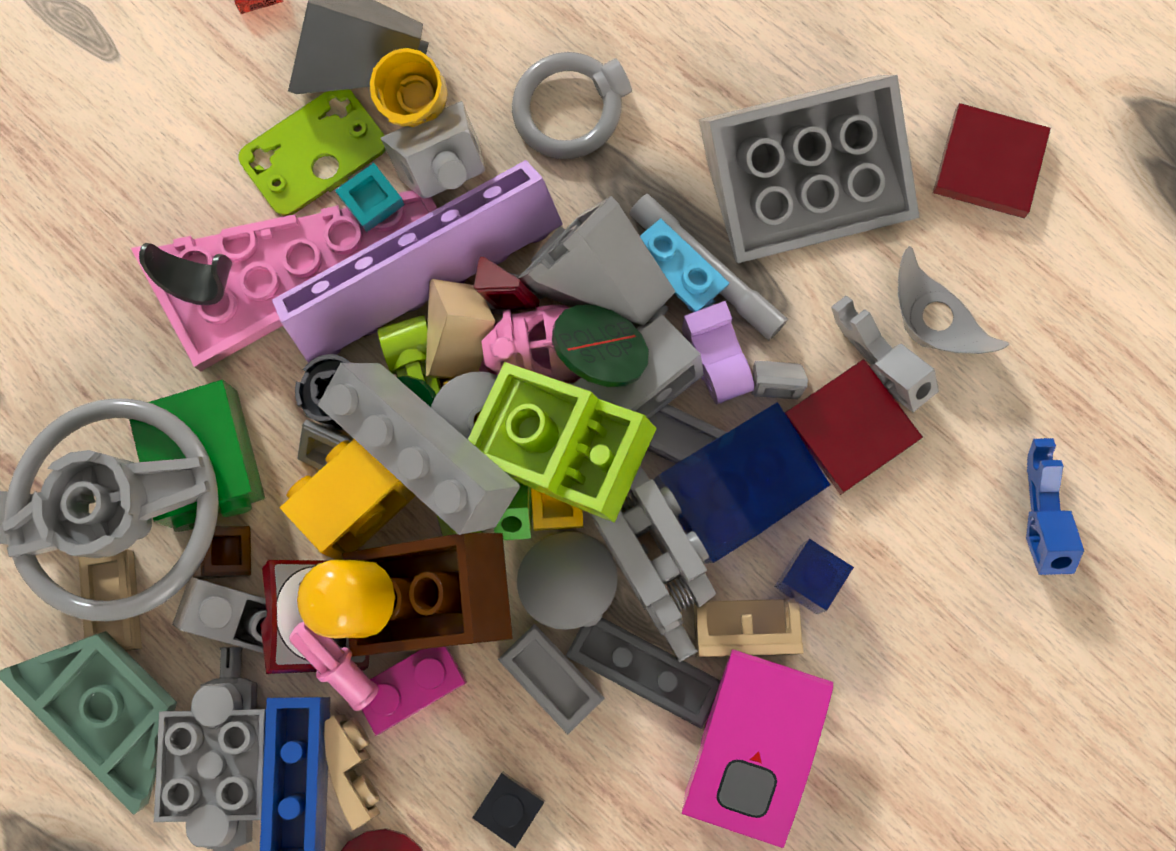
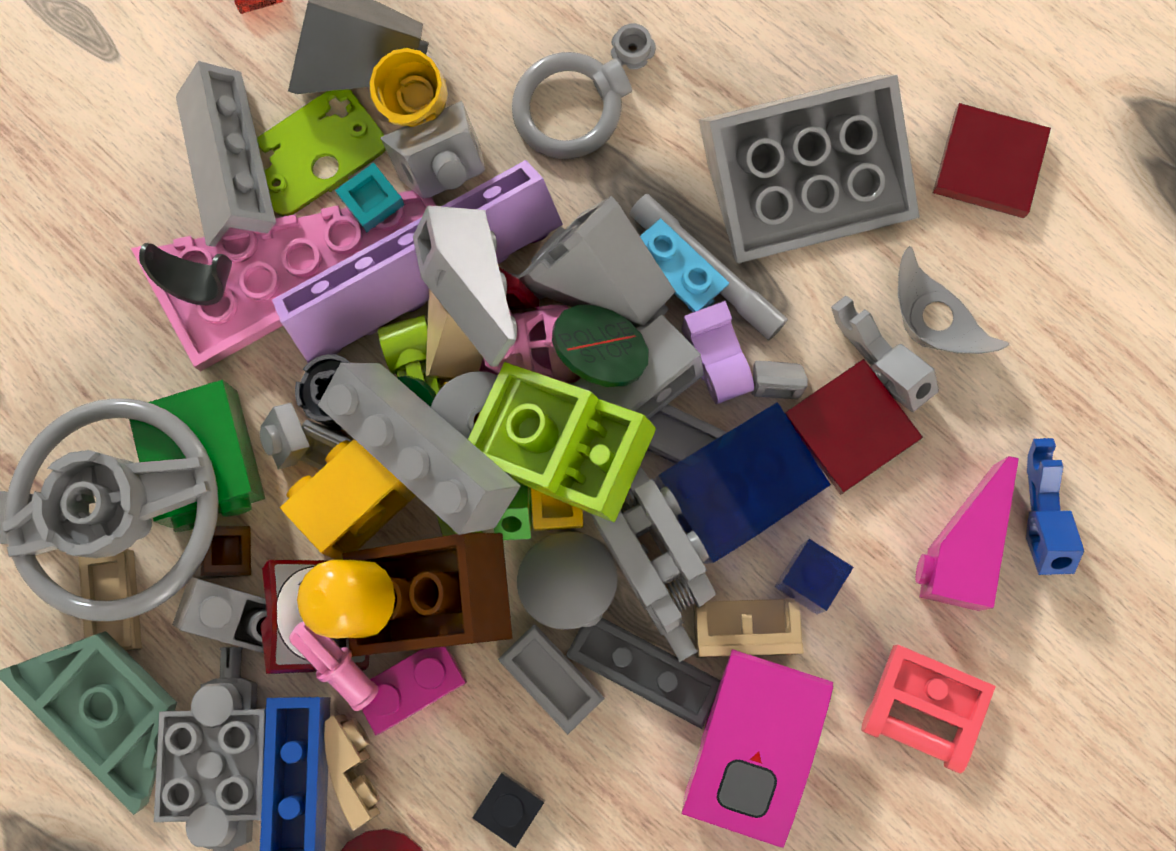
none -> light grey panel [176,61,276,247]
none -> light grey plate [260,402,310,470]
none -> slope [413,206,517,366]
none -> light grey plate [611,23,656,69]
none -> coral plate [861,644,996,774]
none -> dark pink slope [915,456,1019,611]

